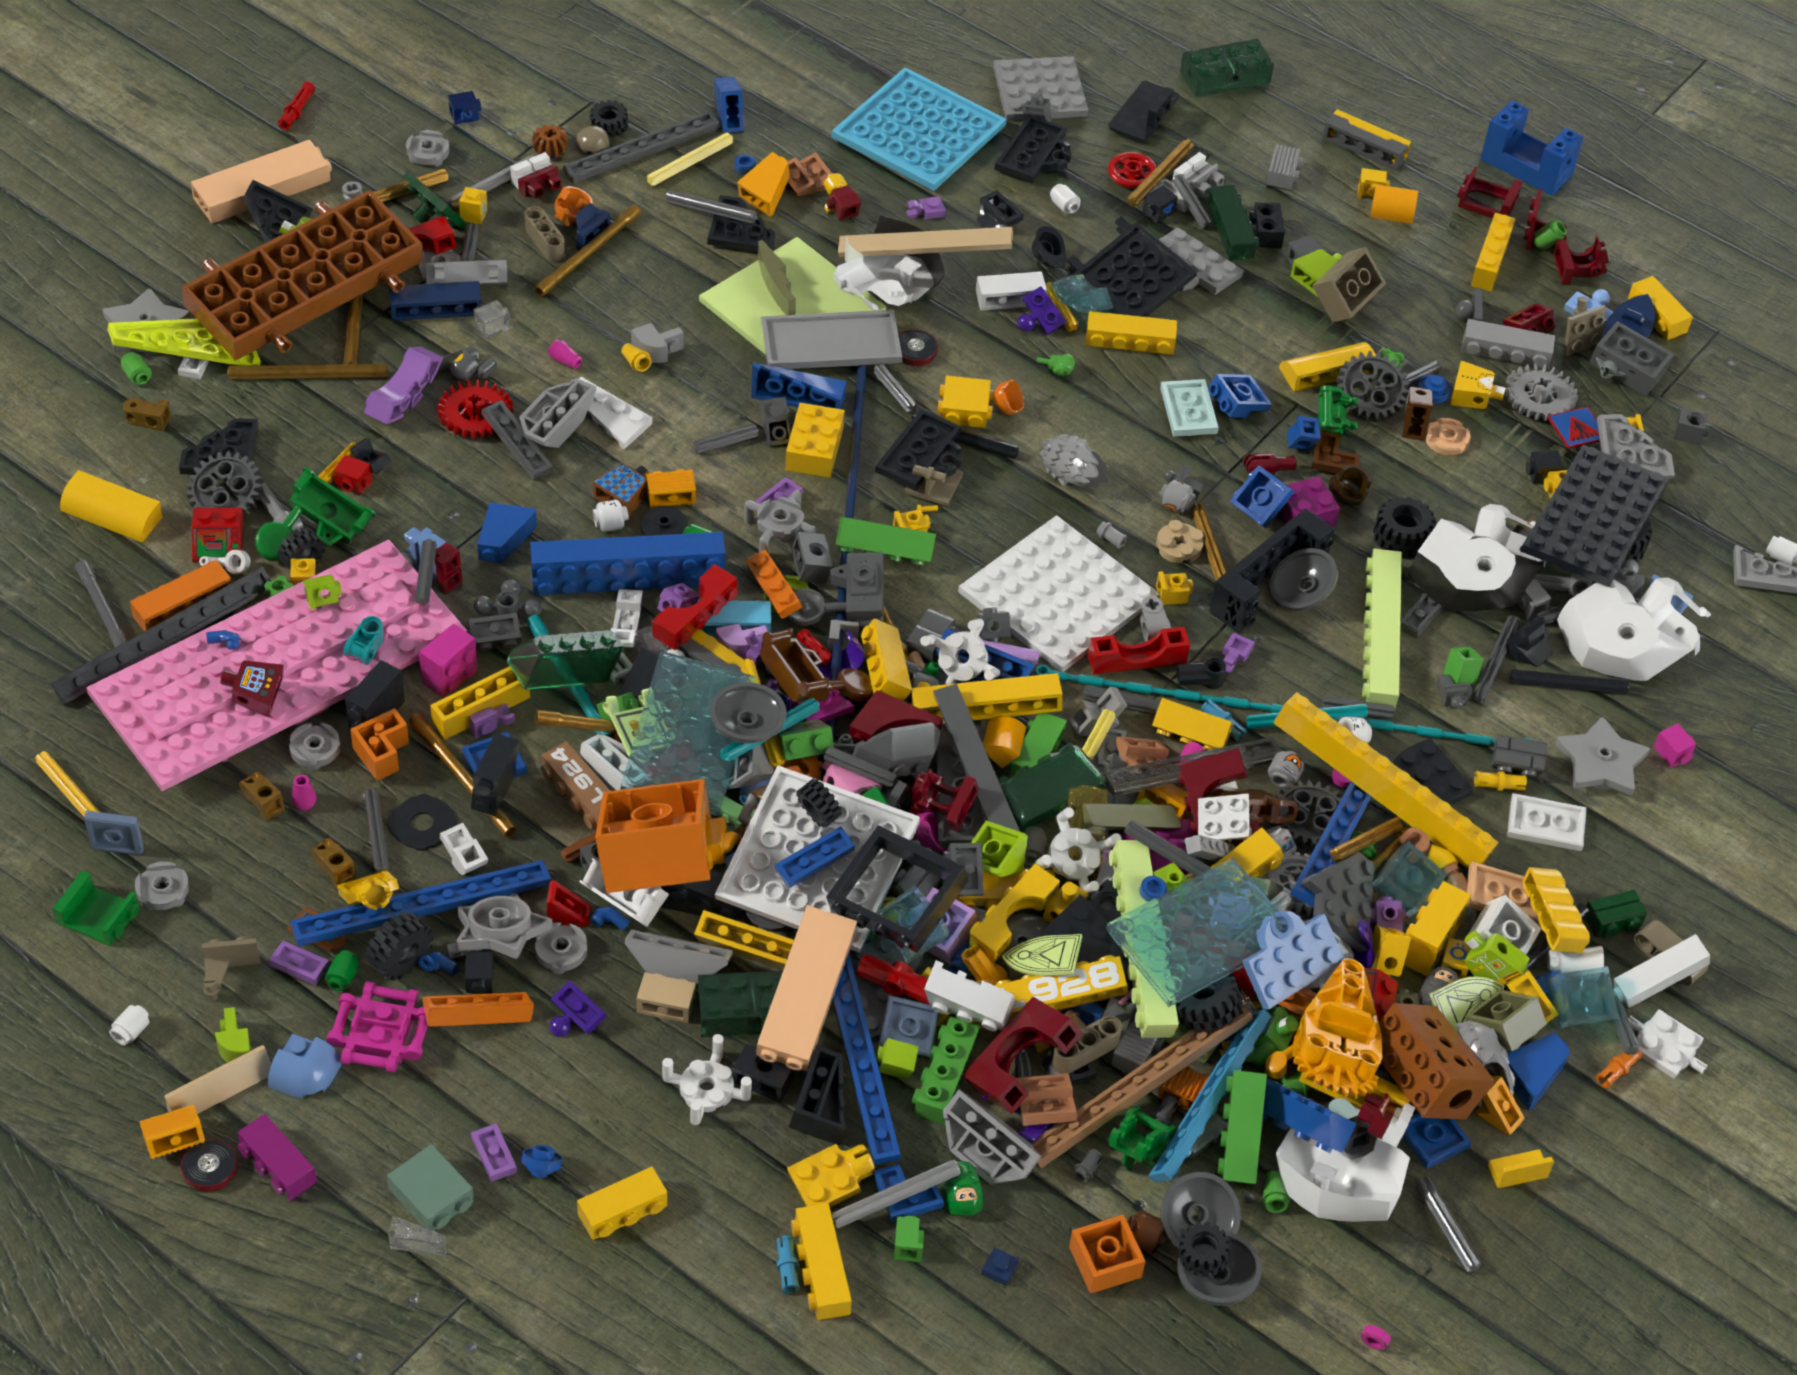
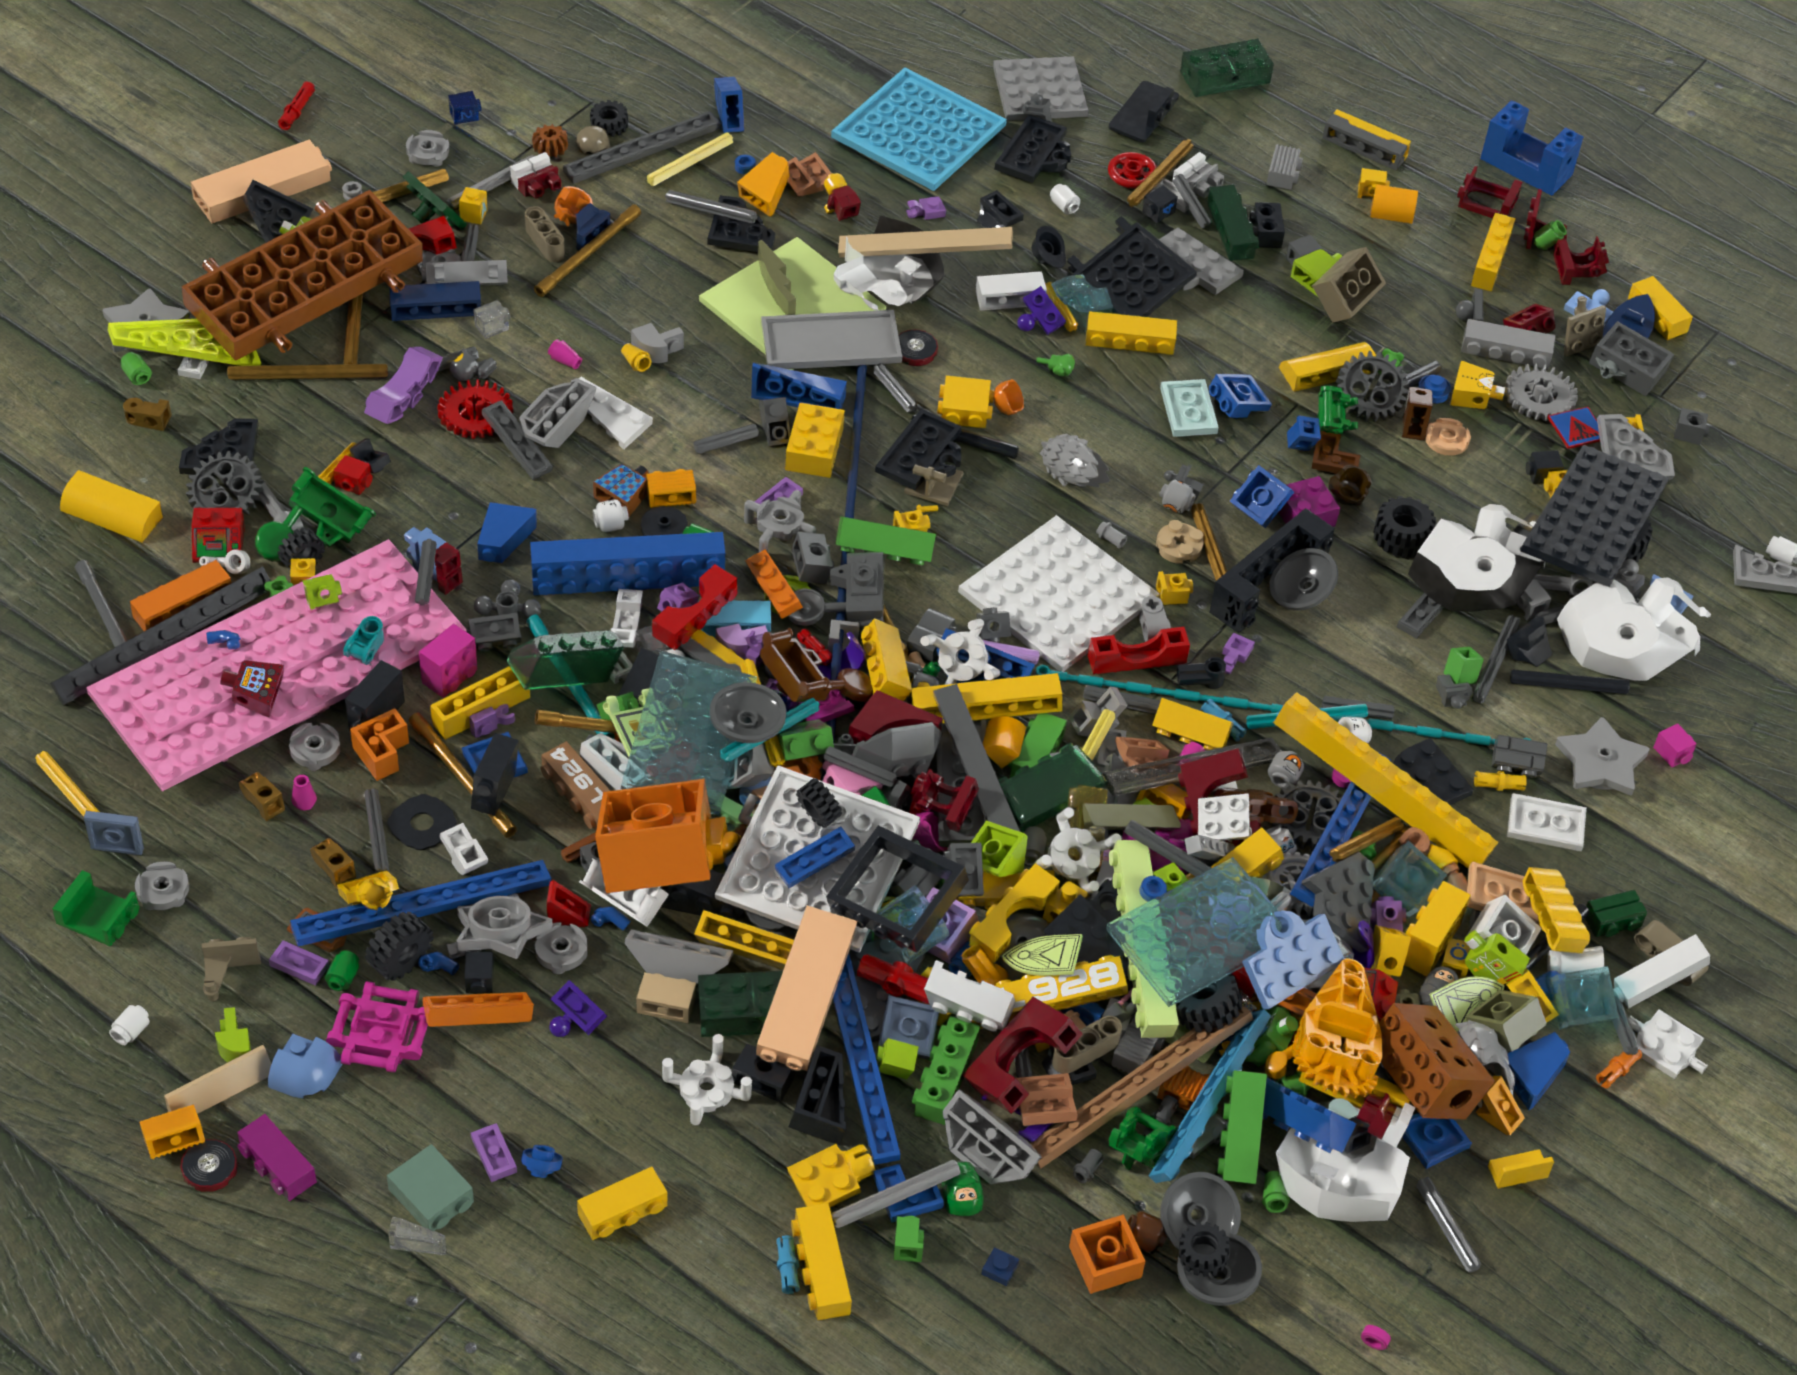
dark red arm [1243,453,1297,475] -> none
yellowish green brick [1362,548,1402,711] -> none

